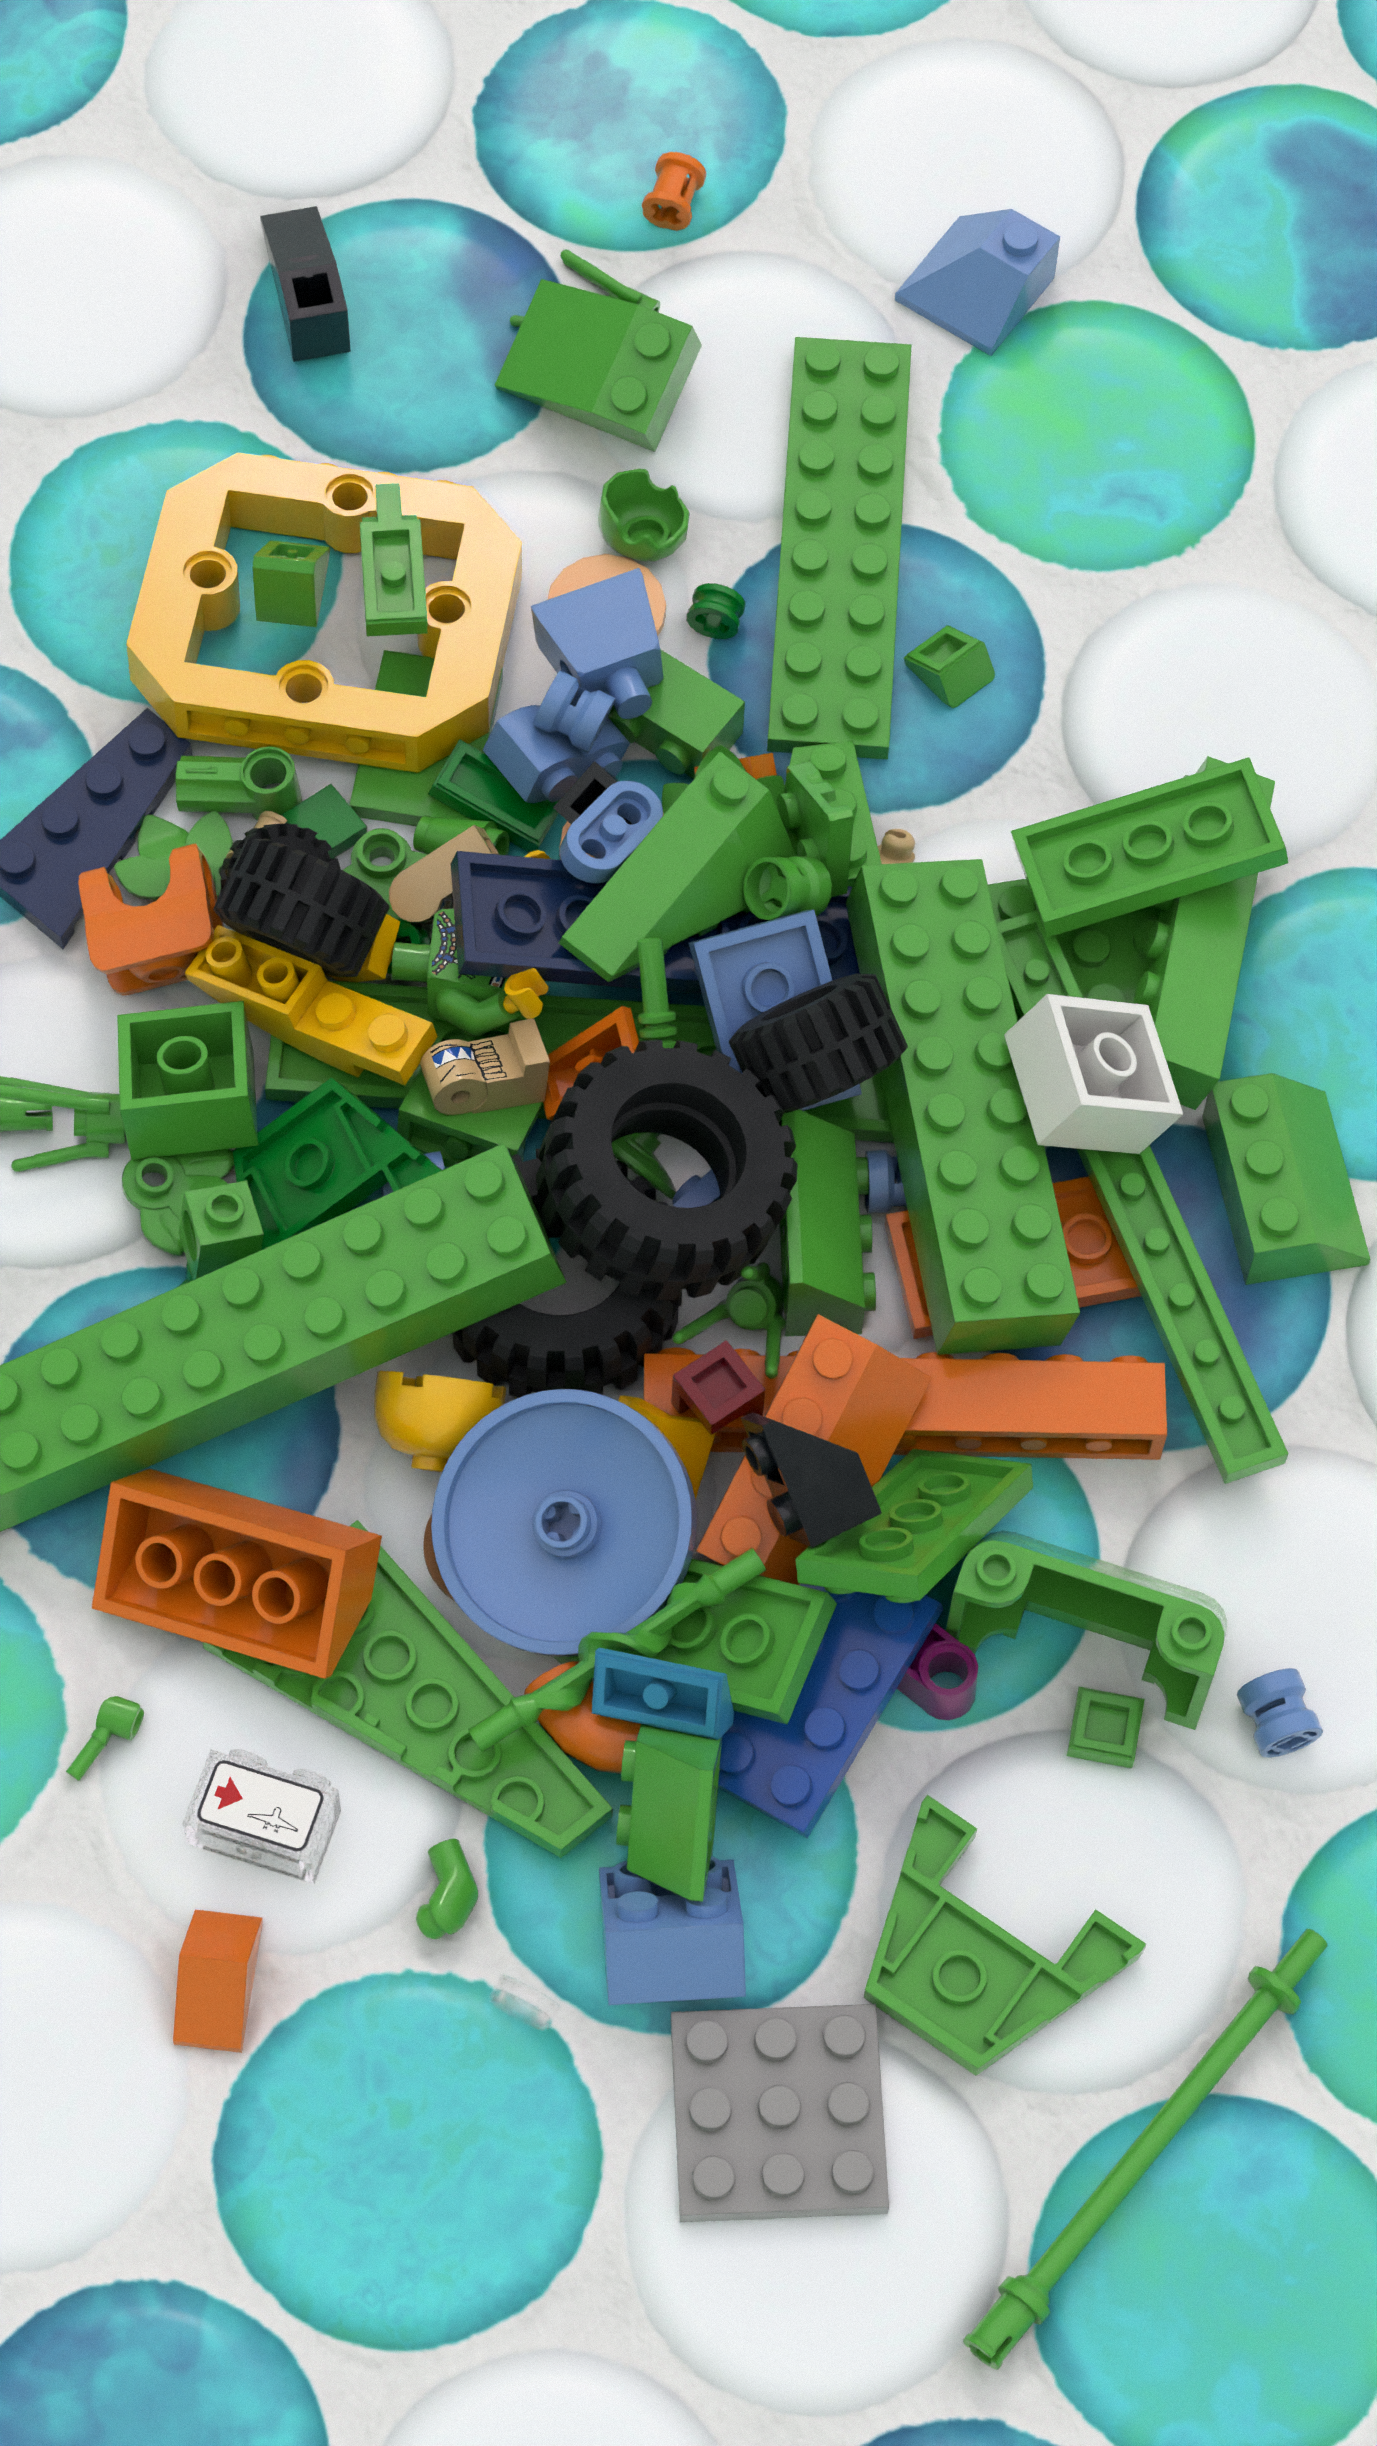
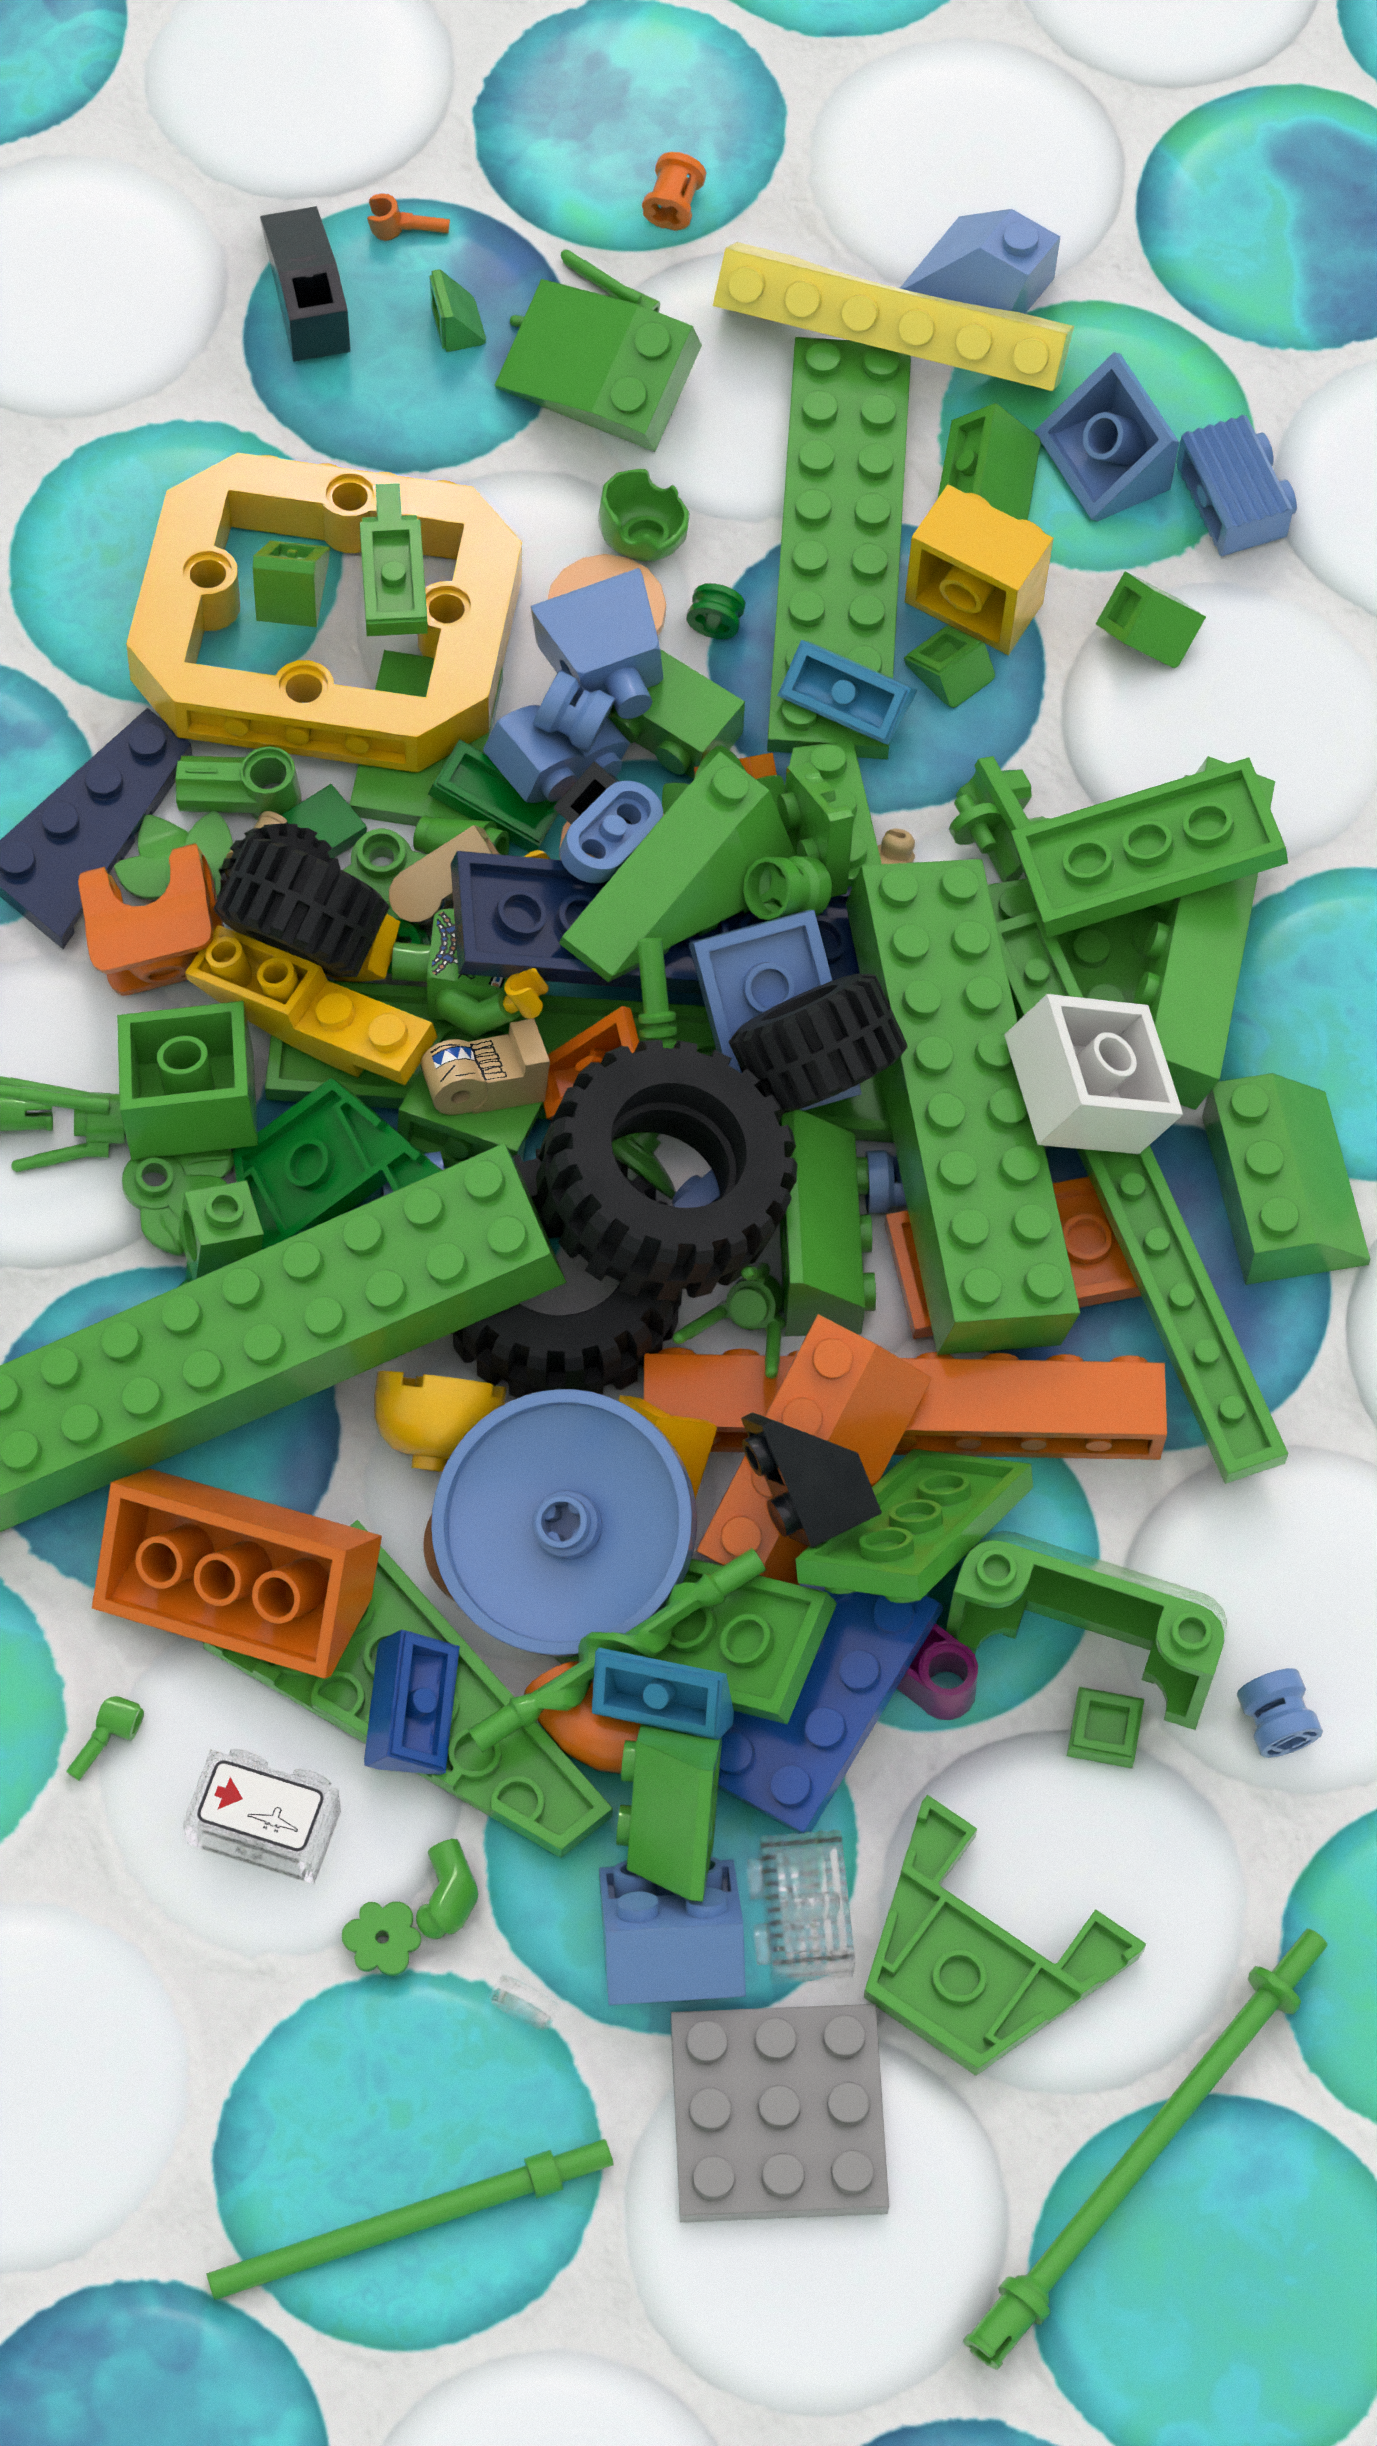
orange slope [173,1909,263,2053] -> none
dark red panel [671,1340,766,1435] -> none
none -> bright green bar [206,2139,614,2301]
none -> bright green plant [342,1901,421,1976]
none -> blue slope [364,1629,460,1775]
none -> orange hand [367,193,450,241]
none -> bright green slope [429,269,486,352]
none -> light yellow arch [713,242,1074,391]
none -> clear brick [747,1829,855,1984]
none -> dark azure slope [777,640,917,745]
none -> yellow brick [905,484,1054,656]
none -> bright green panel [938,403,1041,520]
none -> bright green hips [949,756,1050,882]
none -> medium blue slope [1034,352,1180,521]
none -> bright green panel [1096,571,1206,668]
none -> medium blue brick [1176,414,1297,556]

